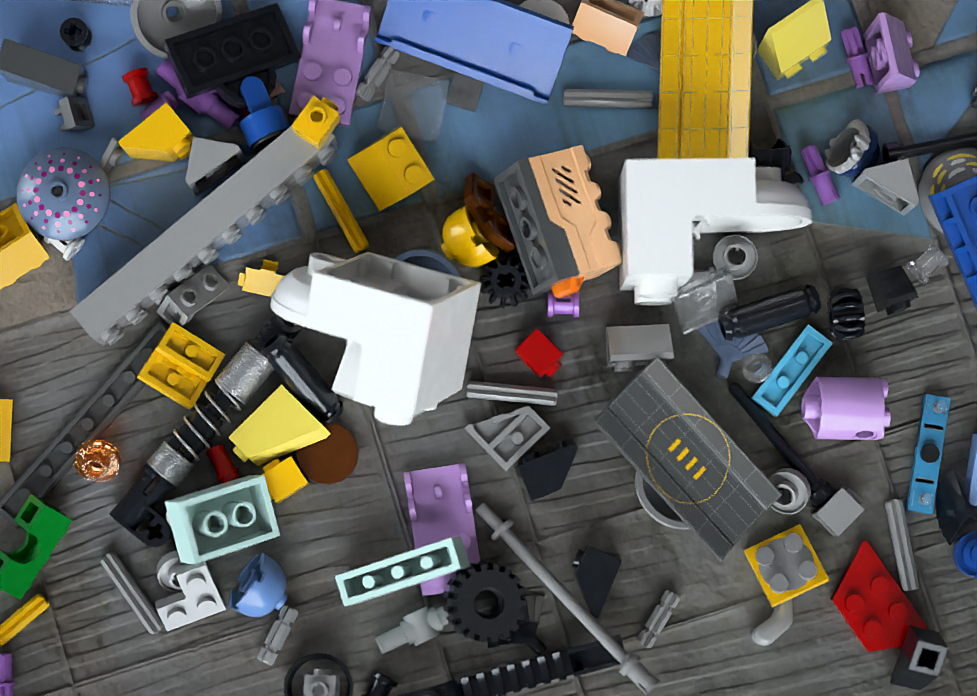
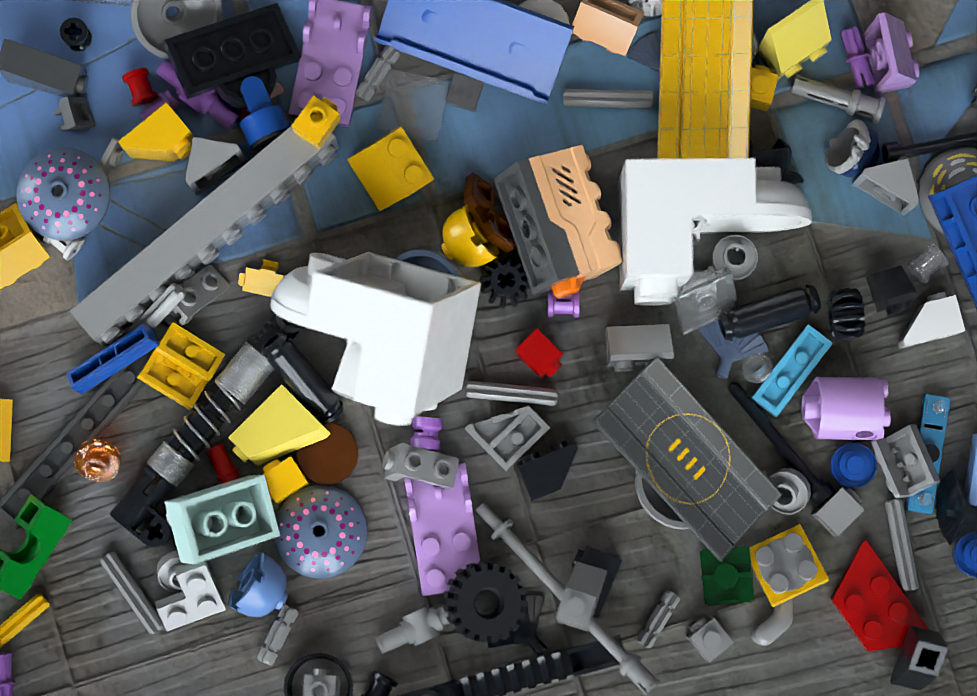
yellow axle [313,169,369,253] -> none
light aqua brick [335,536,470,606] -> none
medium lavender axle [801,144,841,206] -> none
none -> blue piece [67,323,160,394]
none -> light grey axle [122,283,186,337]
none -> sand blue dish [274,485,367,578]
none -> light grey bracket [382,443,459,489]
none -> medium lavender wheel [410,417,443,451]
none -> light grey slope [556,561,607,632]
none -> light grey brick [686,617,734,663]
none -> dark green piece [700,546,755,606]
none -> yellow brick [751,65,779,111]
none -> light grey pin [791,74,886,124]
none -> blue plate [830,443,877,489]
none -> light grey bracket [871,424,940,498]
none -> white slope [898,292,965,349]

